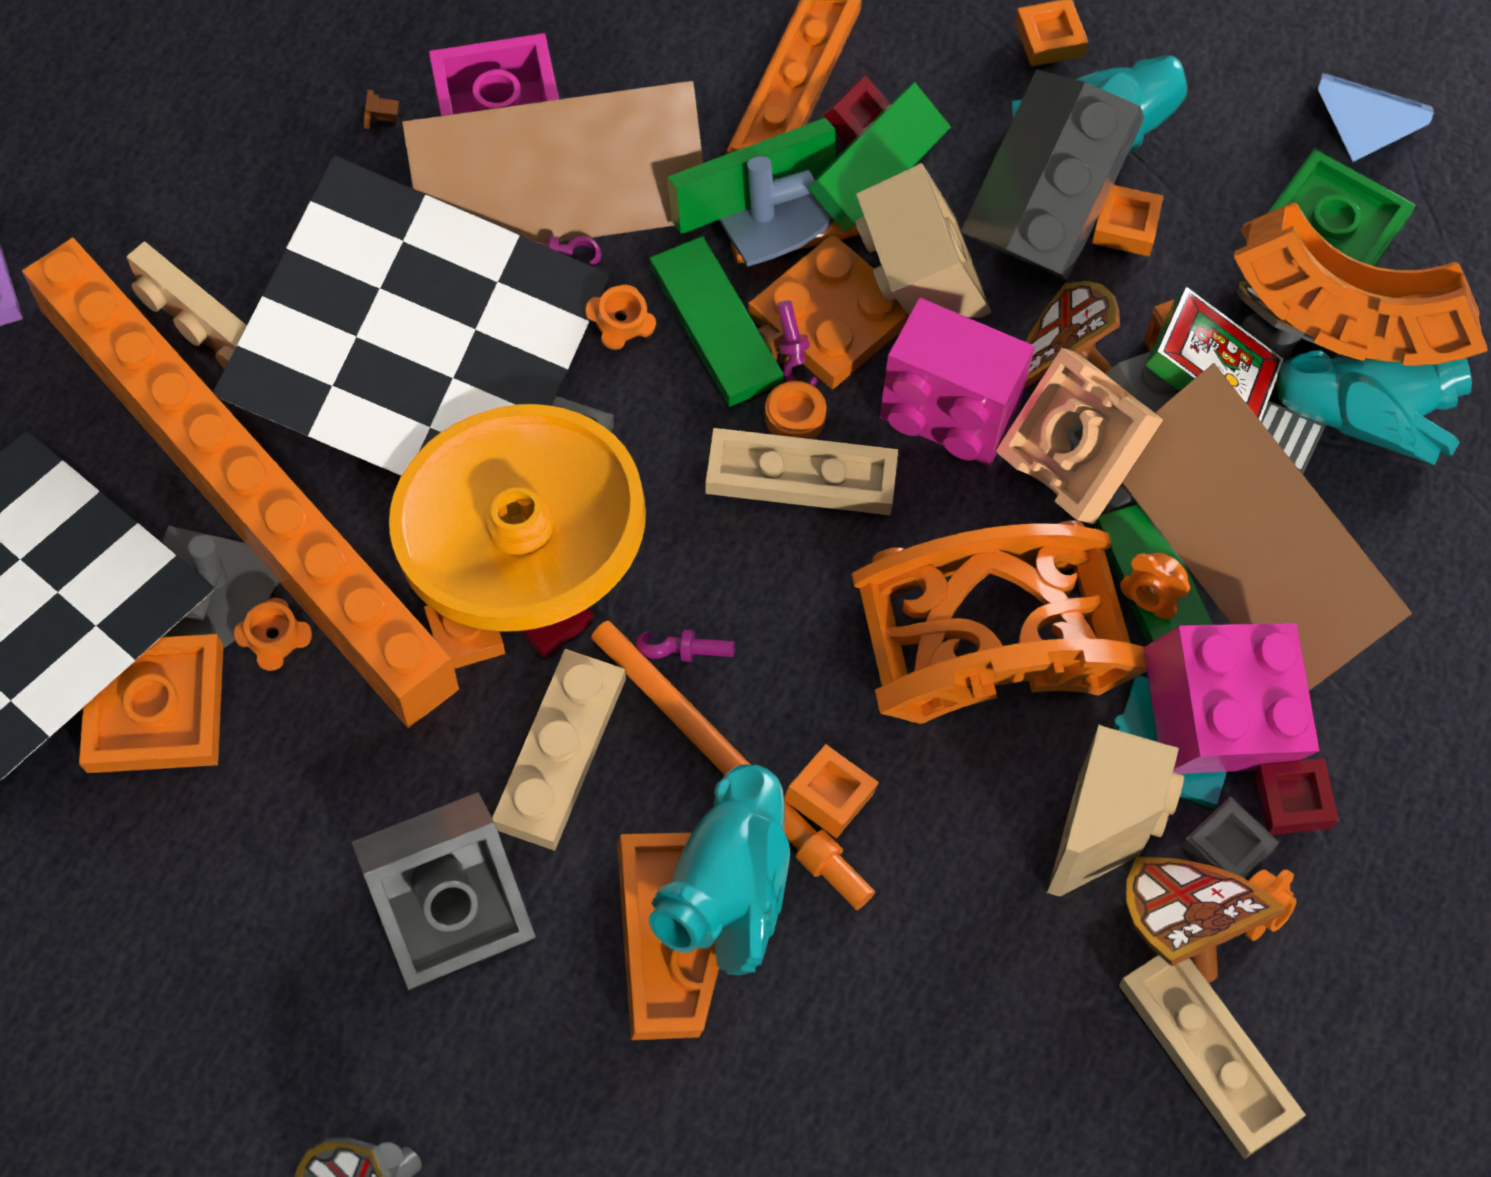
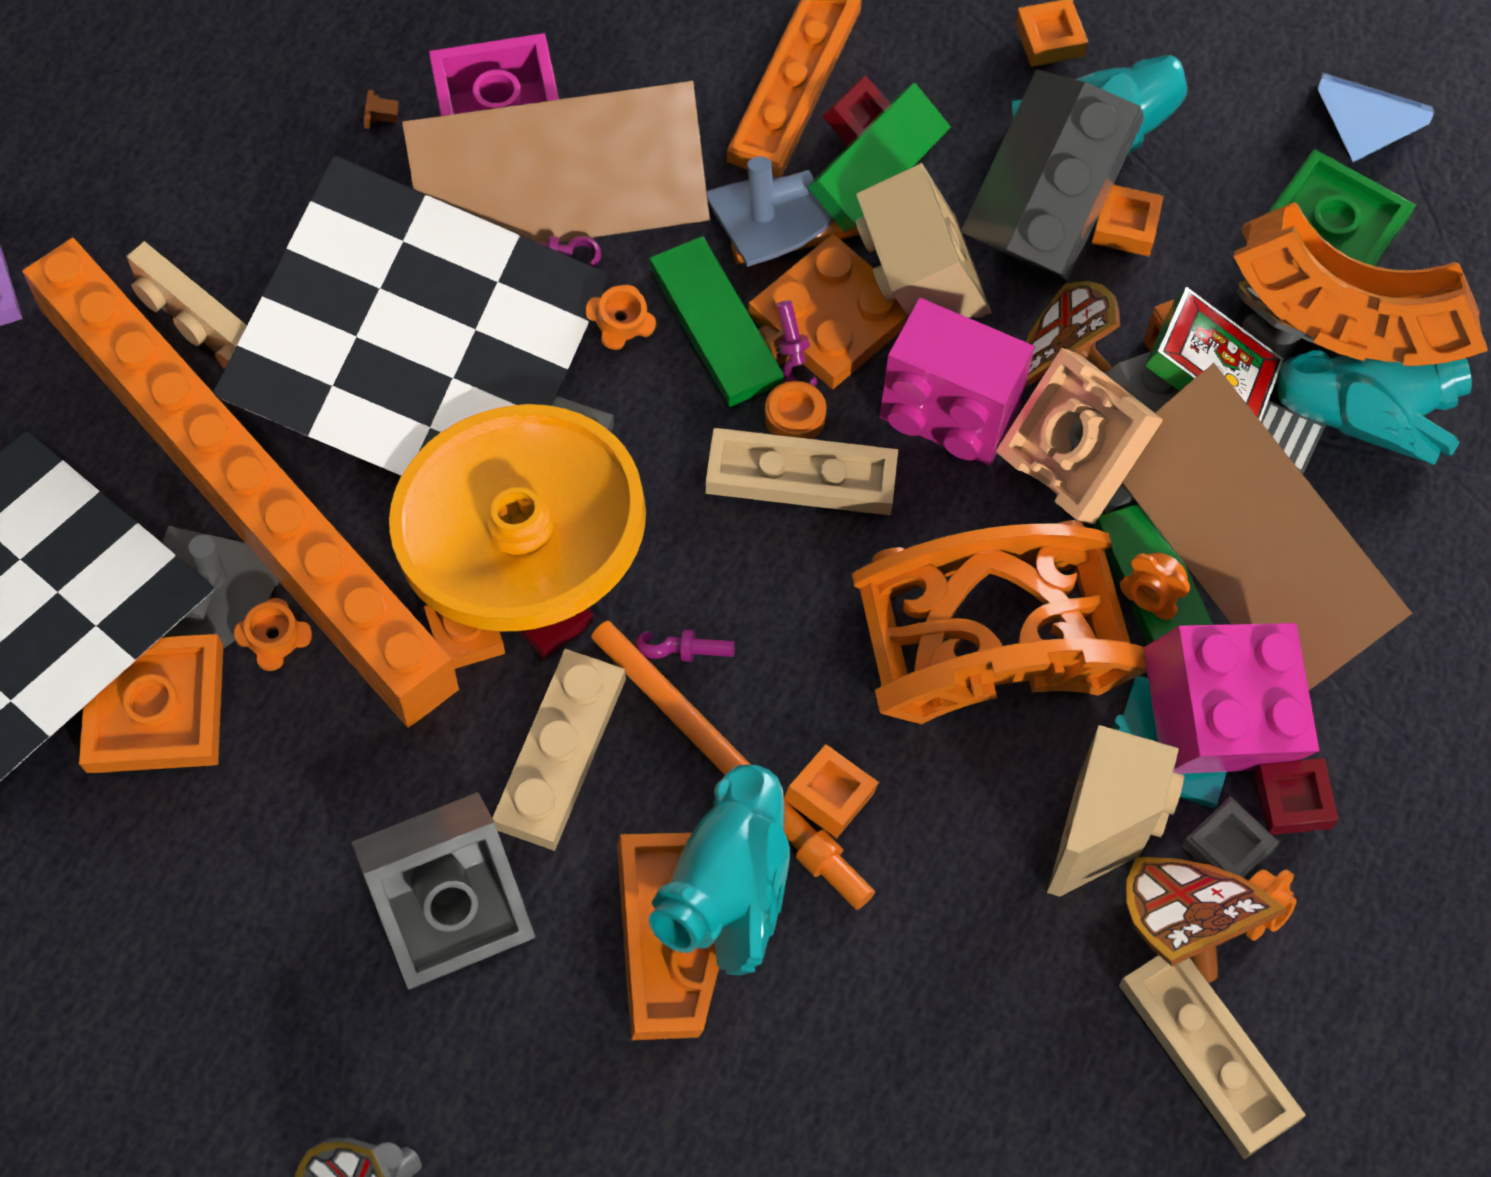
green tile [667,118,836,234] -> none

